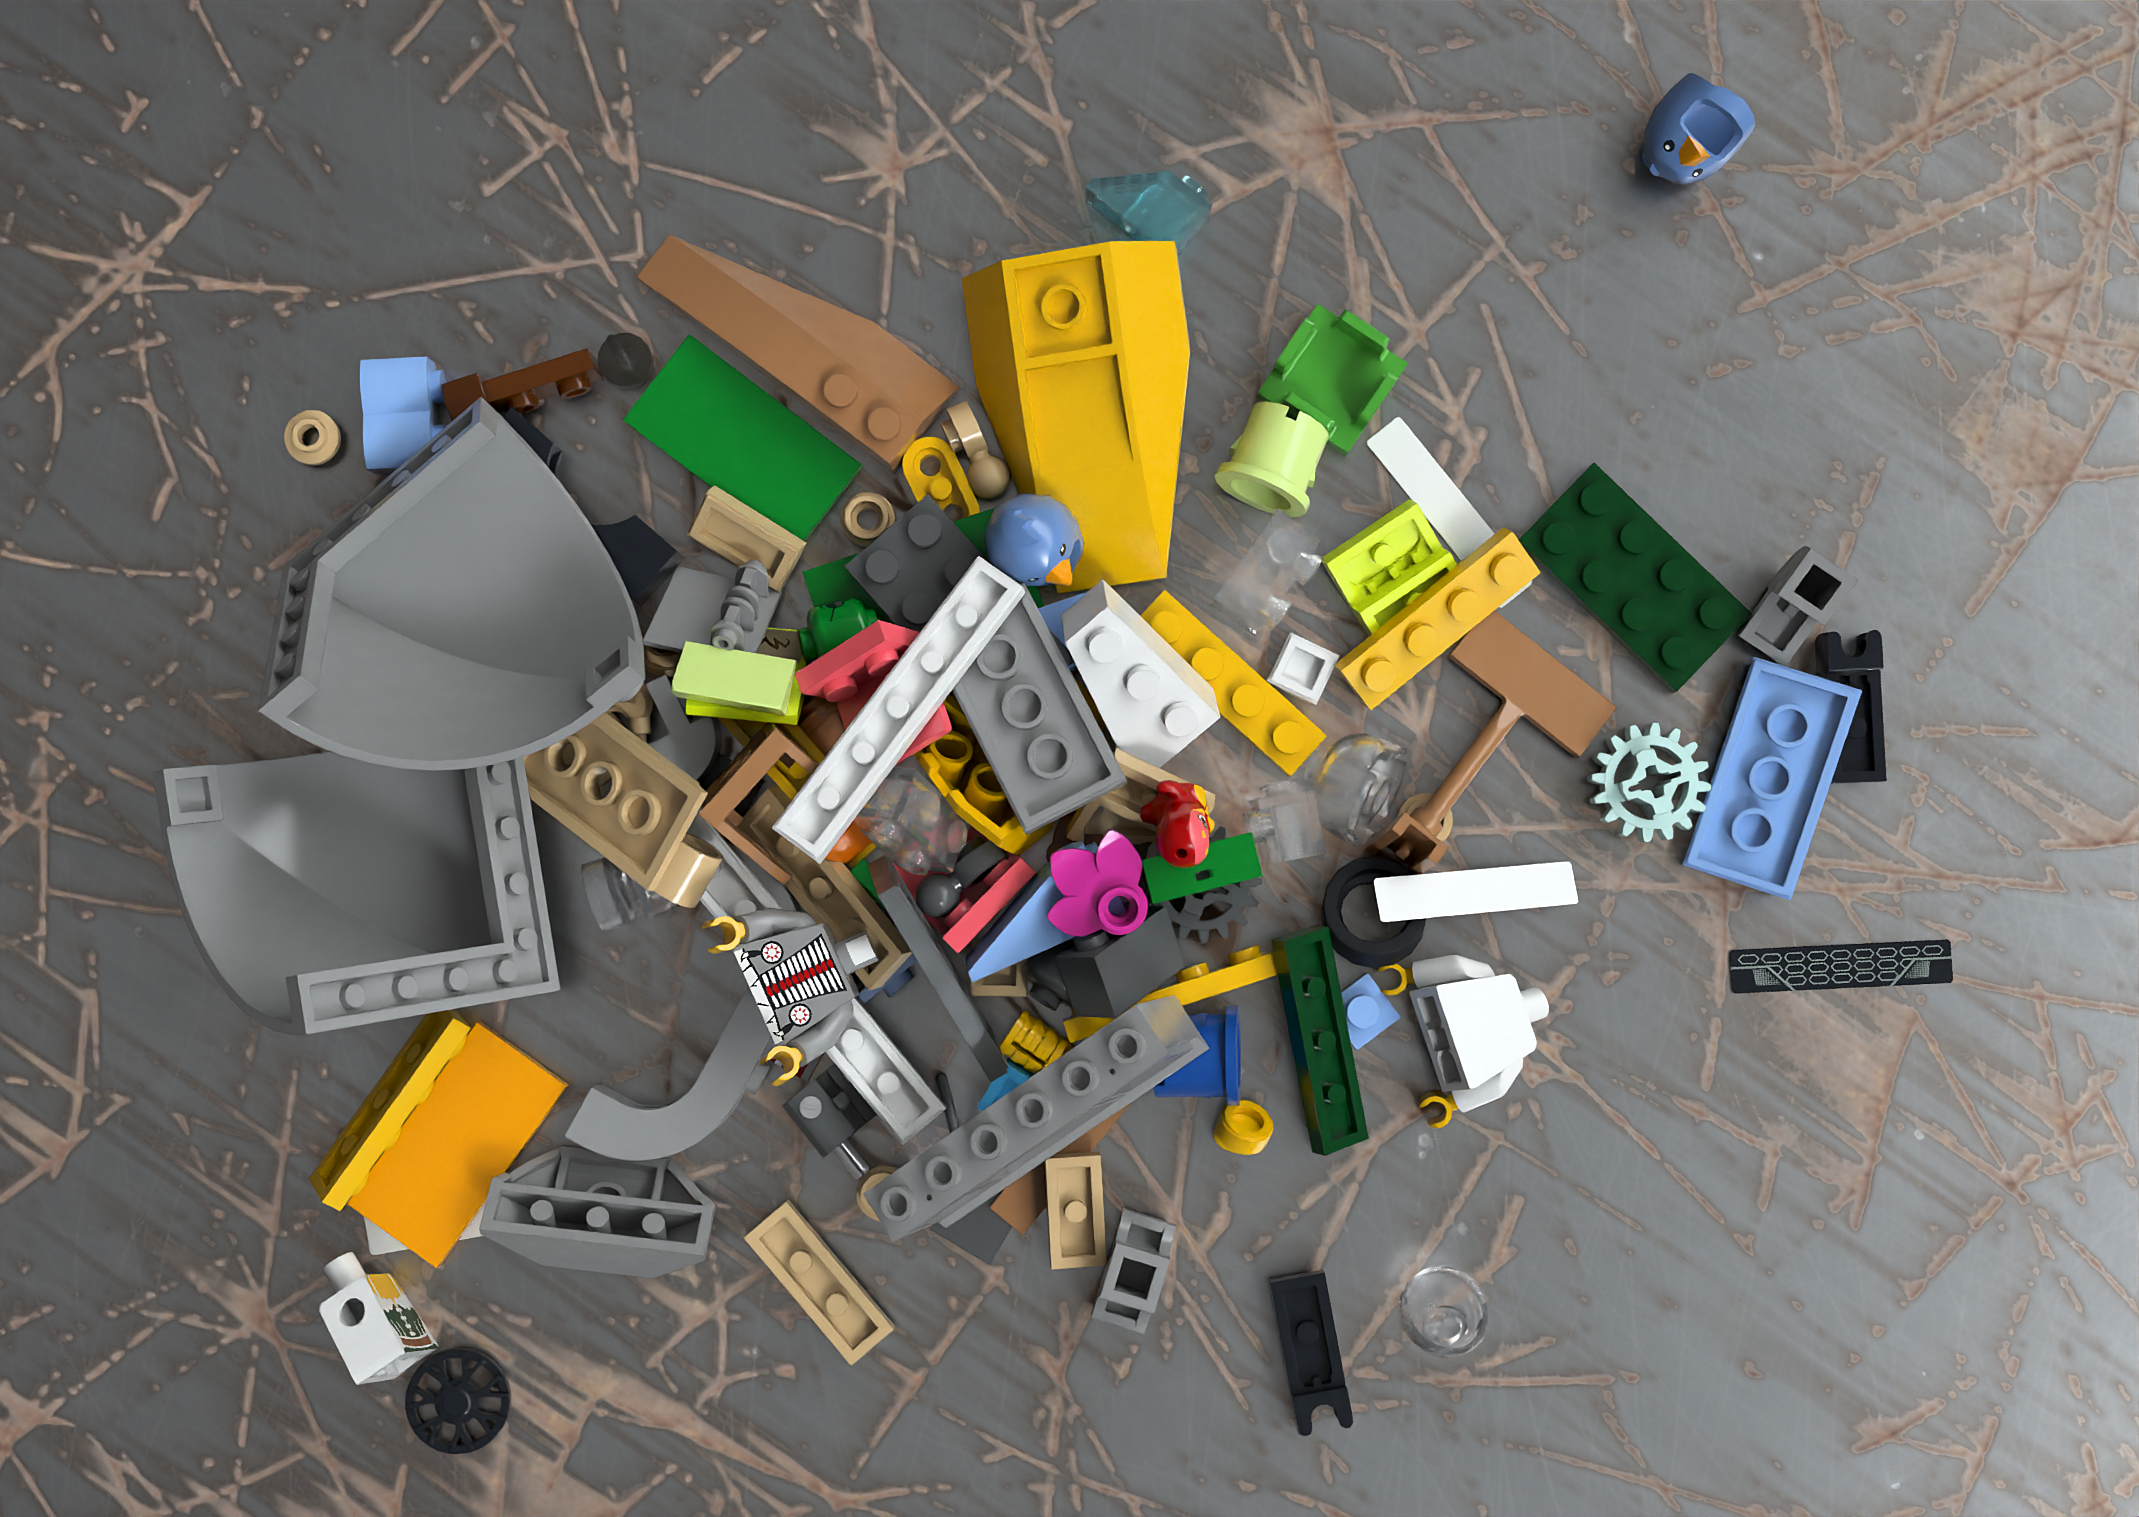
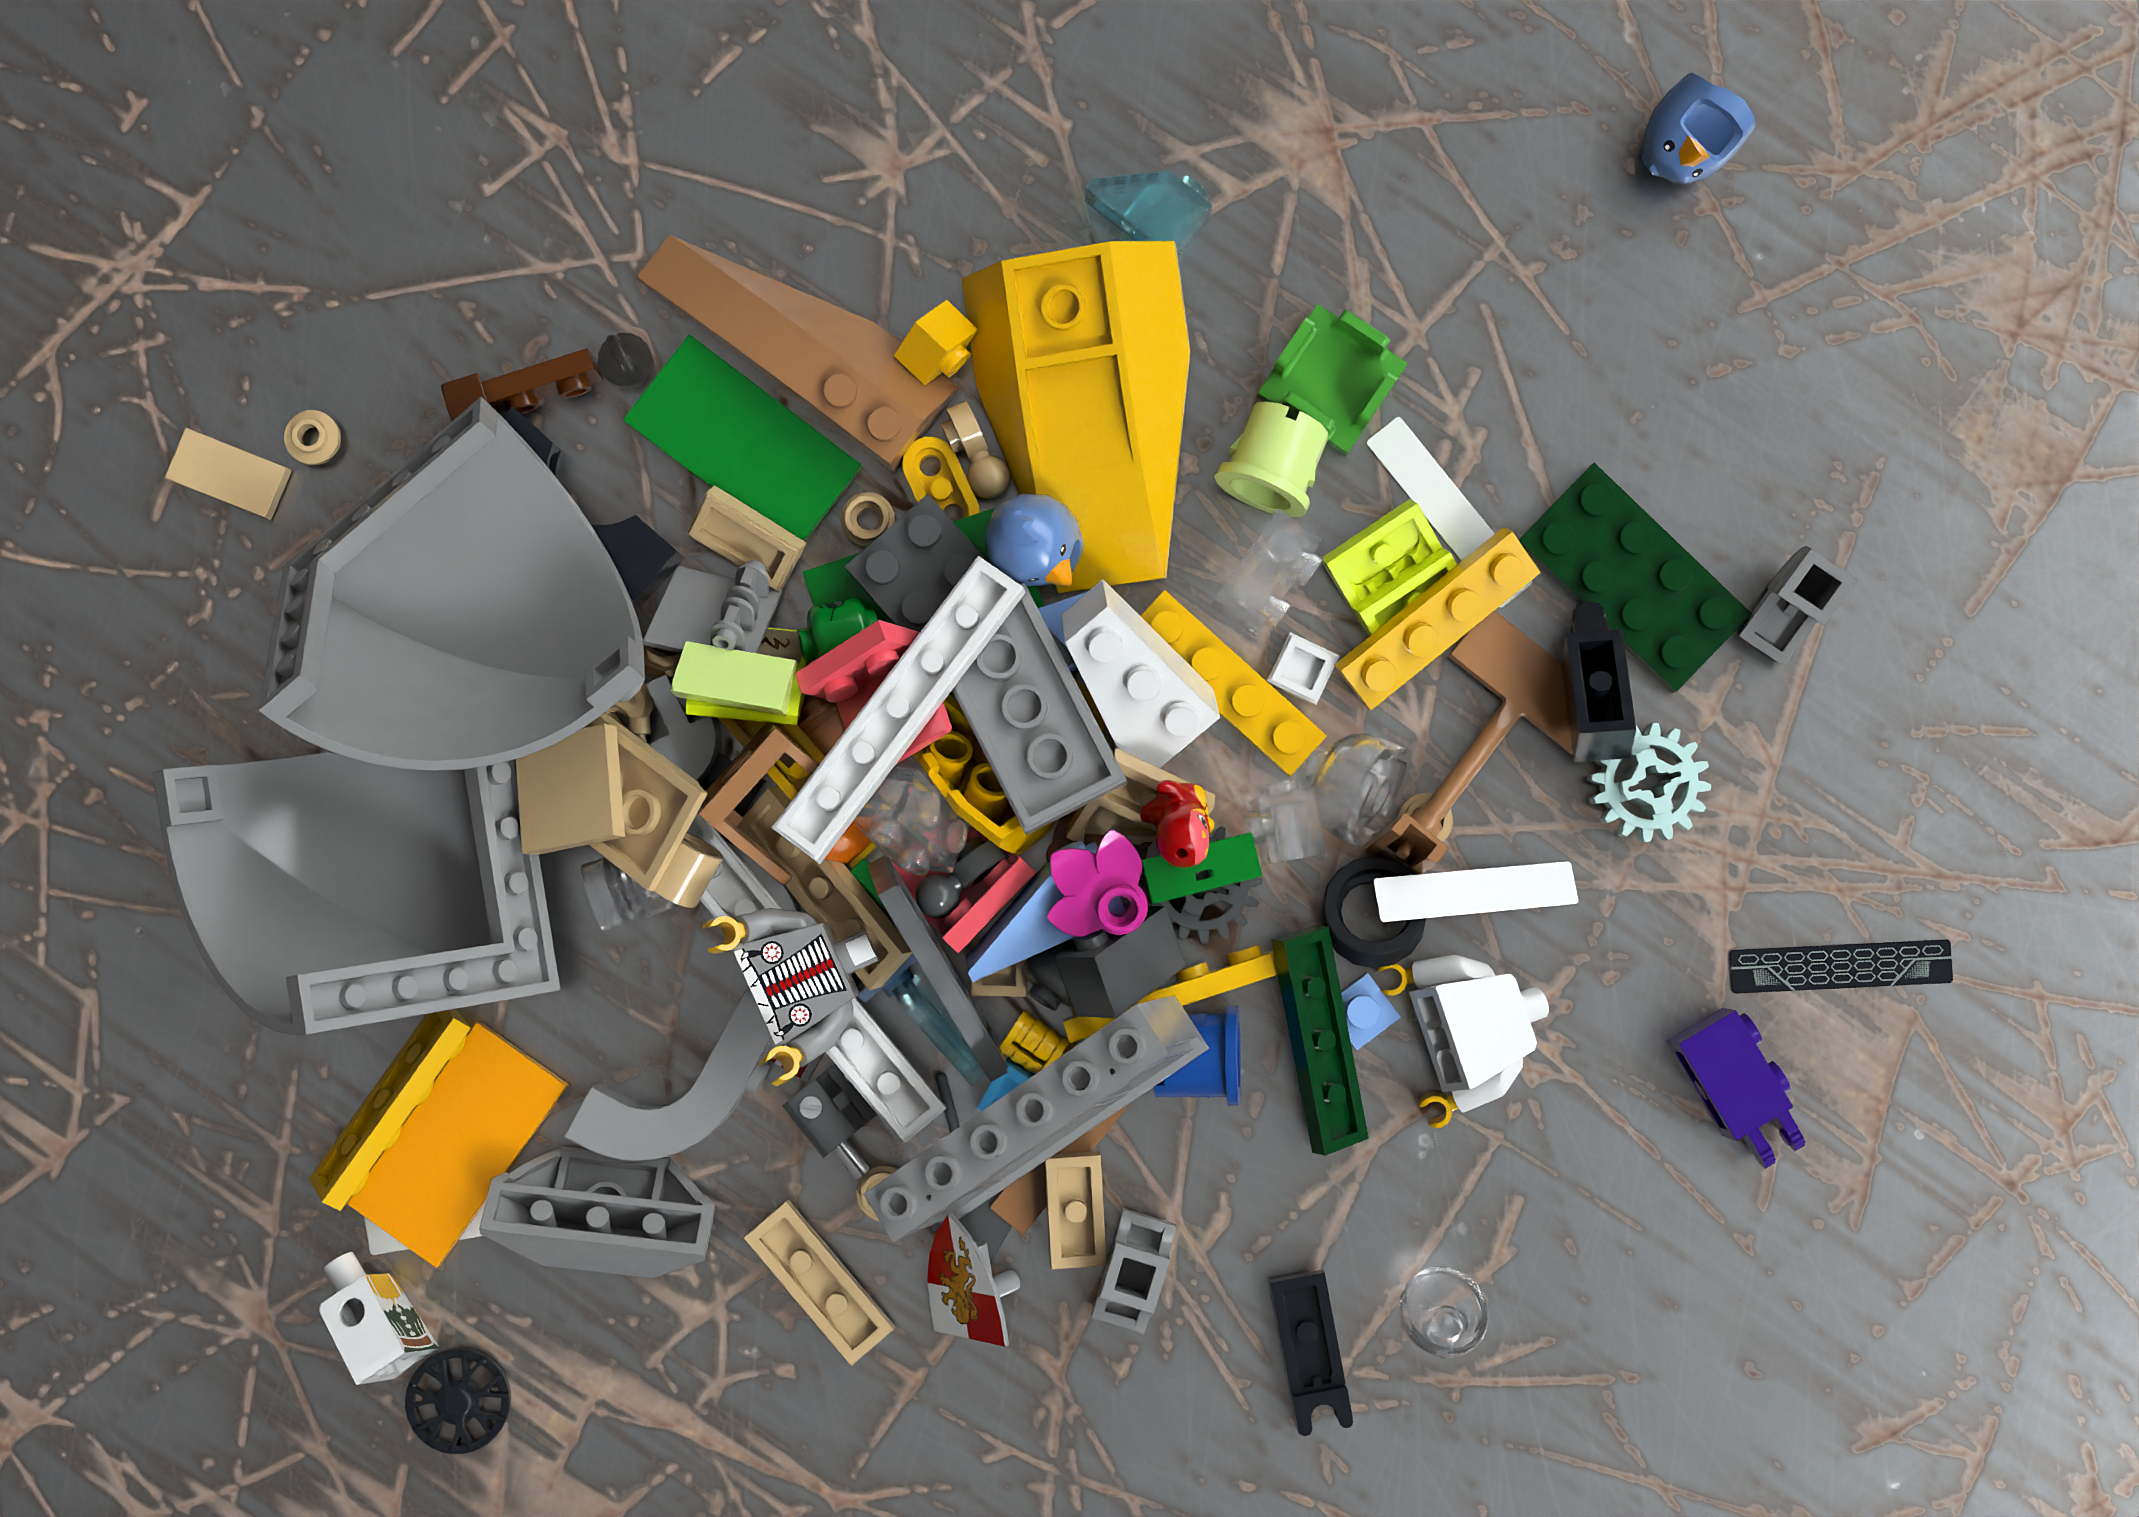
light blue brick [360,356,446,475] -> none
yellow tile [1213,1100,1274,1155] -> none
light blue tile [1683,657,1862,901] -> none
black plate [1815,630,1887,784] -> none
none -> tan tile [165,428,292,520]
none -> tan tile [516,723,625,855]
none -> clear light blue tile [892,979,986,1086]
none -> yellow plate [894,300,978,386]
none -> shield [927,1213,1020,1347]
none -> black hinge [1562,600,1636,762]
none -> dark purple hinge [1666,1008,1806,1169]

